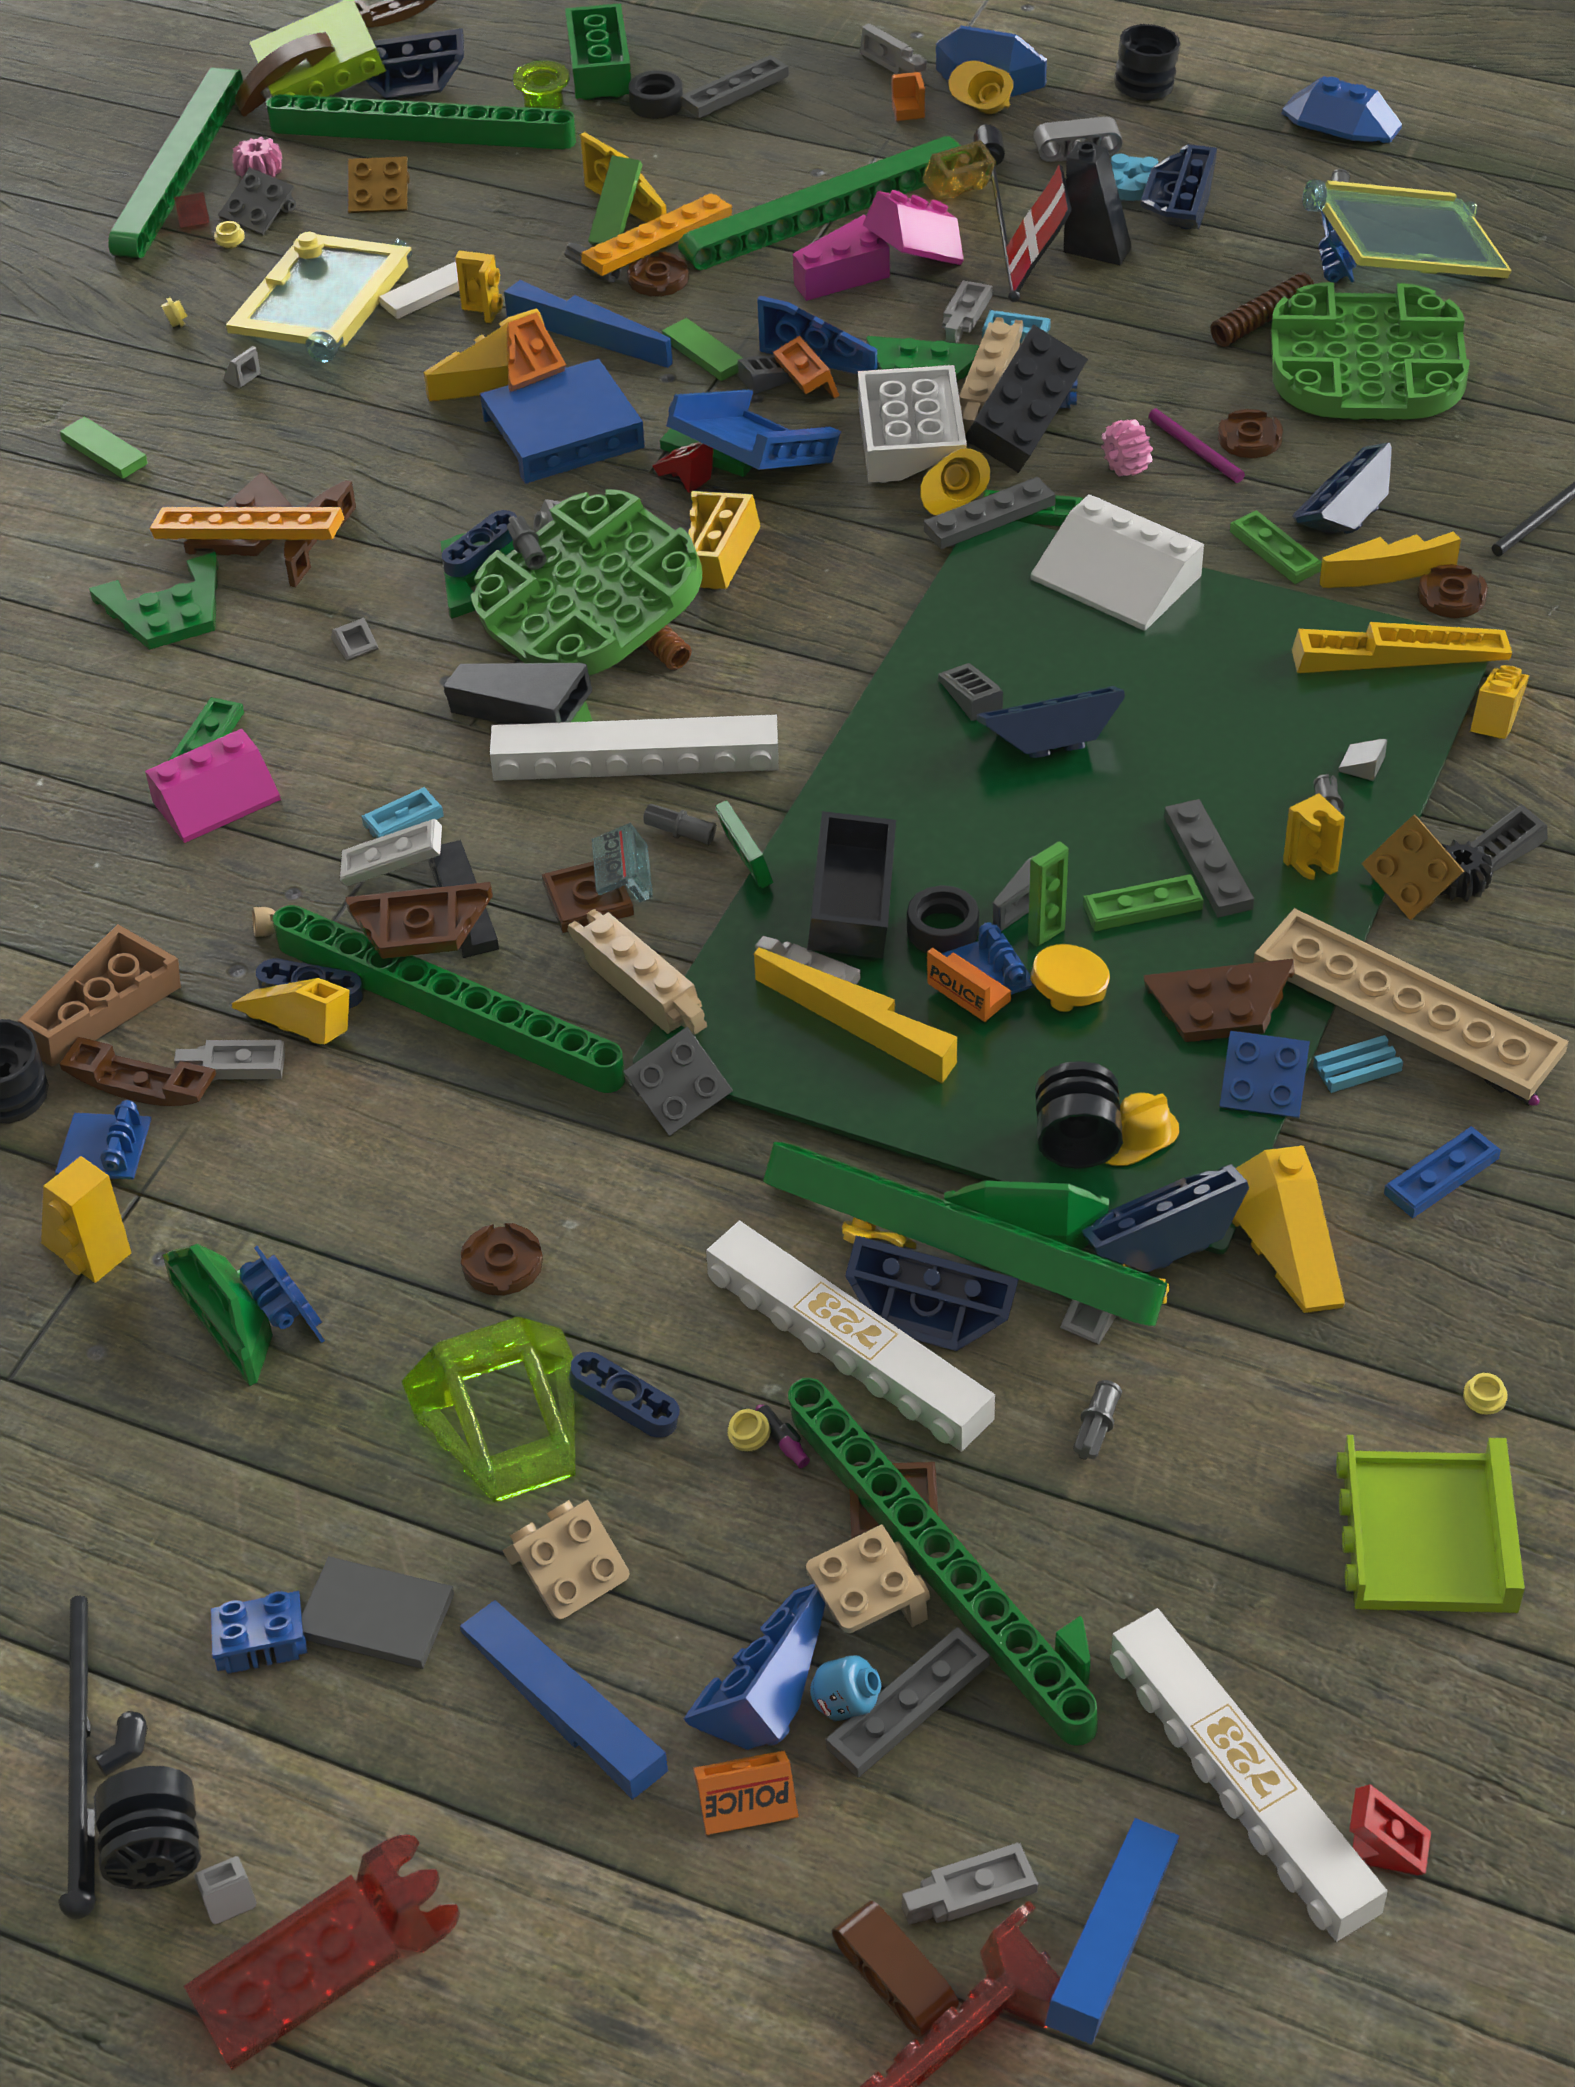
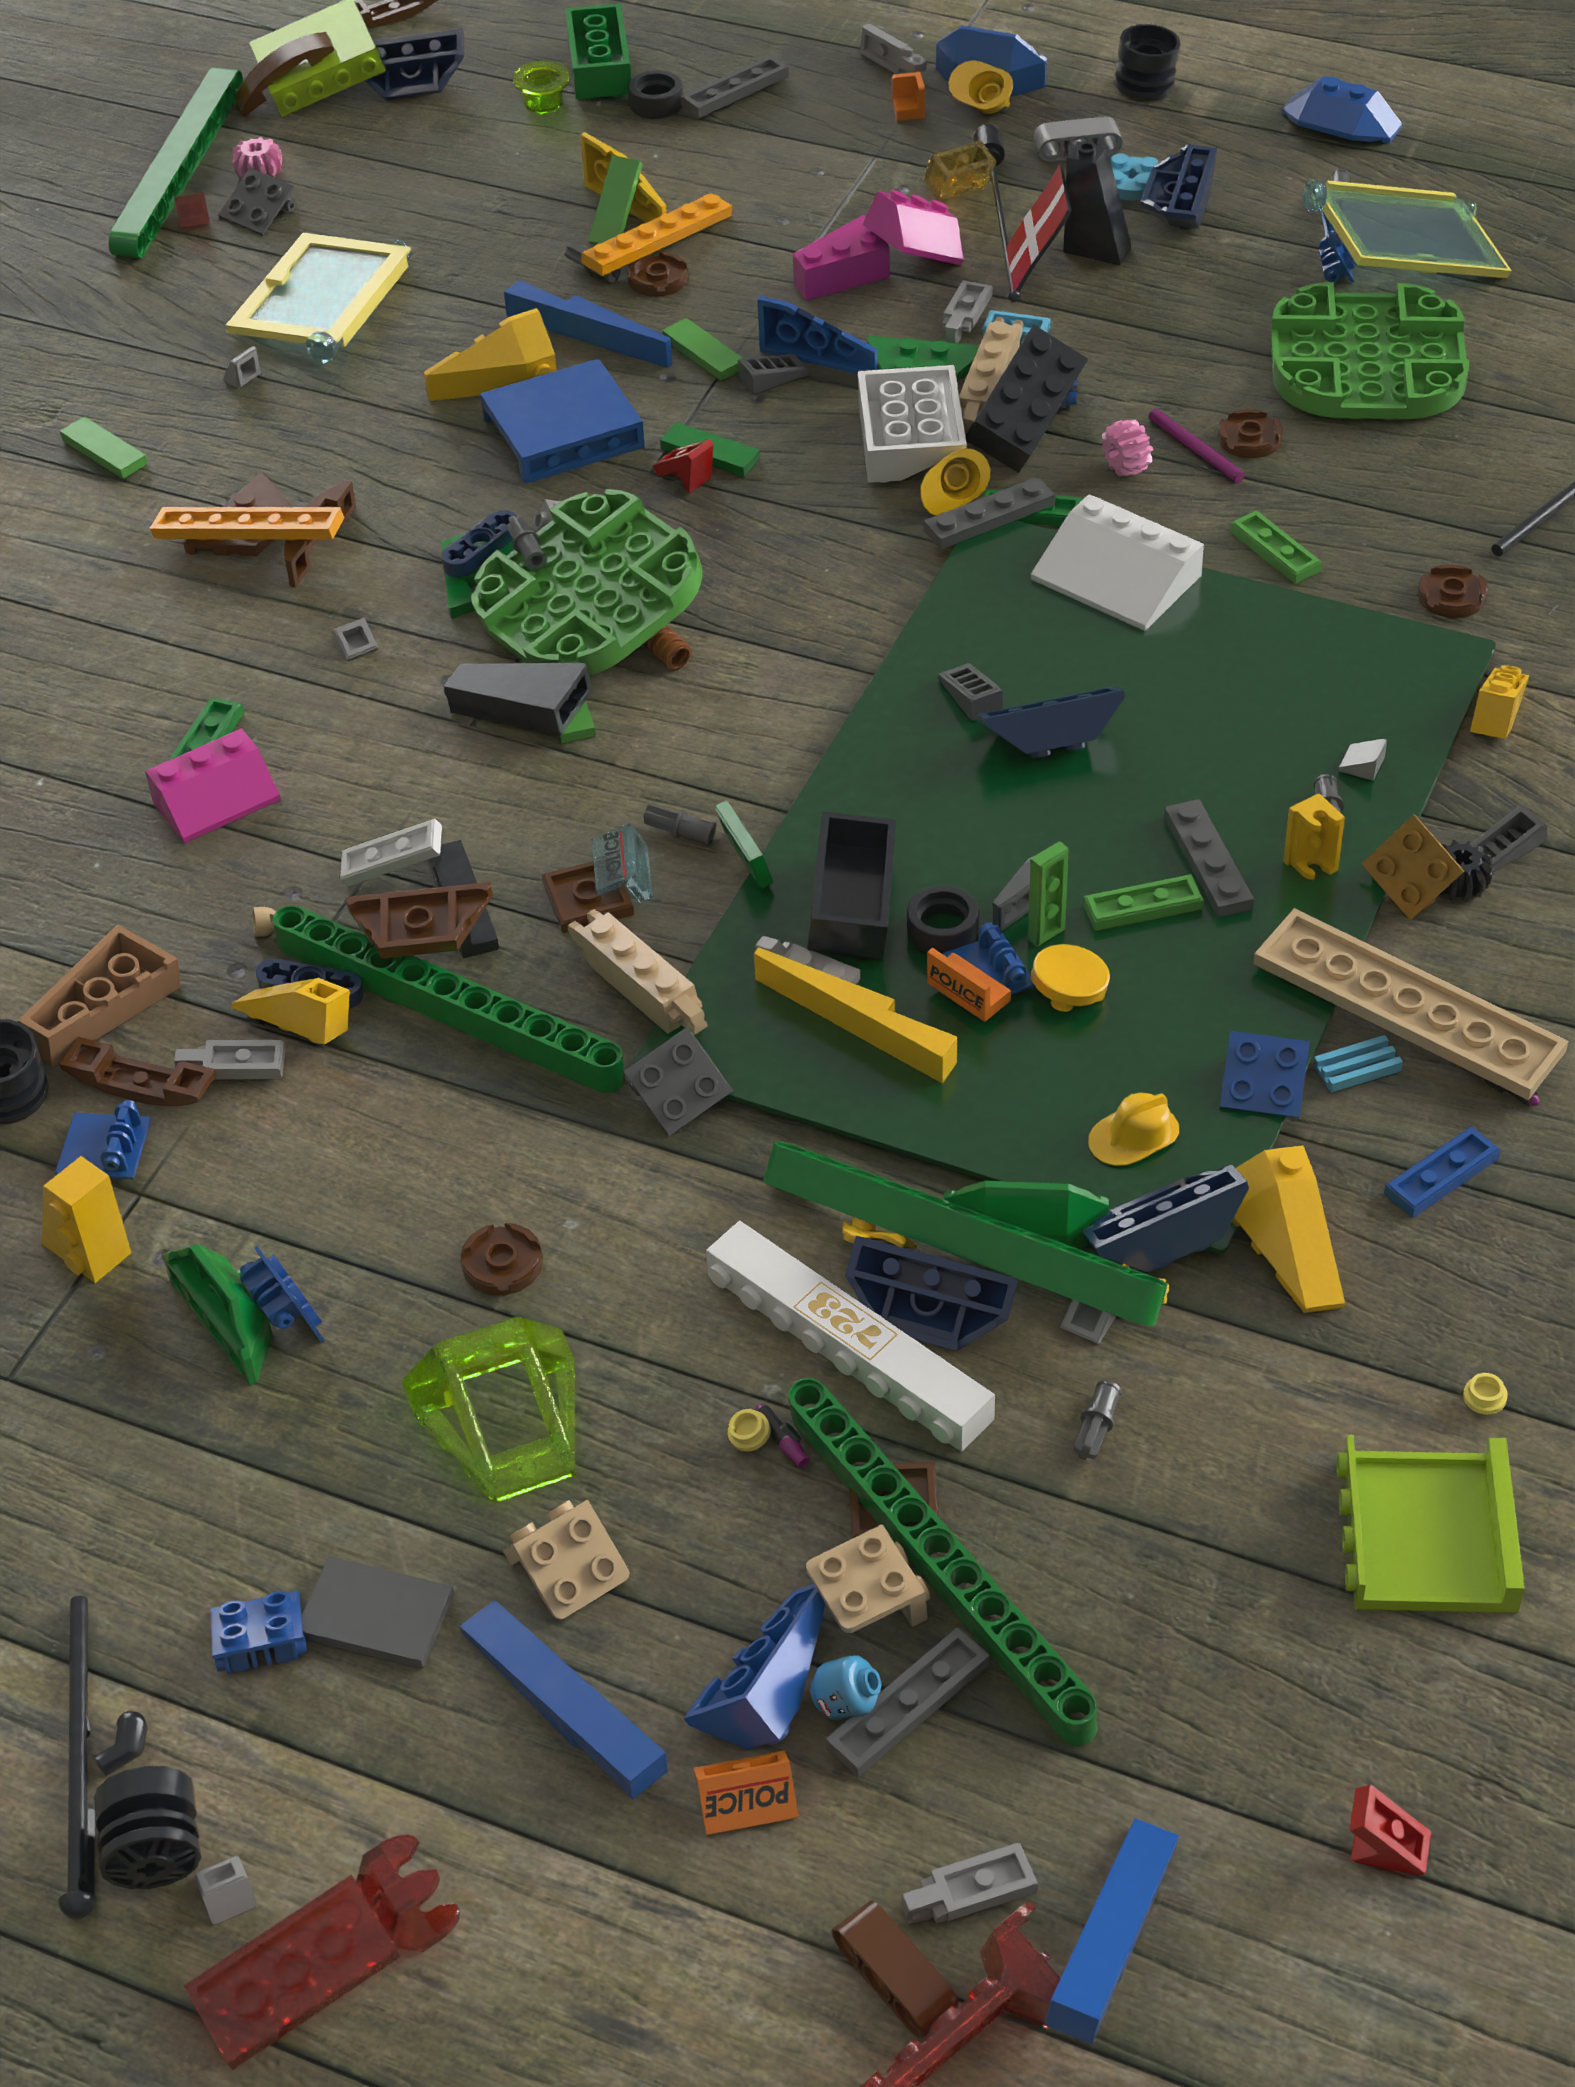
green wing [89,552,219,650] -> none
light yellow plate [161,297,188,327] -> none
light yellow plate [214,221,245,248] -> none
green beam [266,94,576,149] -> none
light yellow plate [293,232,324,259] -> none
pearl gold hinge [348,157,410,213] -> none
medium azure tile [362,787,444,838] -> none
white tile [379,262,459,319] -> none
yellow bracket [455,250,503,323] -> none
white brick [490,715,779,781] -> none
orange wing [507,312,566,392] -> none
dark blue beam [568,1352,680,1438] -> none
blue panel [666,390,841,470] -> none
green beam [678,136,971,270] -> none
yellow wedge [688,491,761,589] -> none
orange panel [773,336,840,399] -> none
black wheel [1035,1061,1123,1169] -> none
green slope [1055,1616,1091,1686] -> none
white brick [1110,1608,1388,1942] -> none
reddish brown wing [1144,959,1295,1042] -> none
reddish brown piece [1210,272,1314,347] -> none
wedge [1292,442,1392,534] -> none
yellow slope [1292,622,1512,673] -> none
yellow slope [1319,531,1461,588] -> none

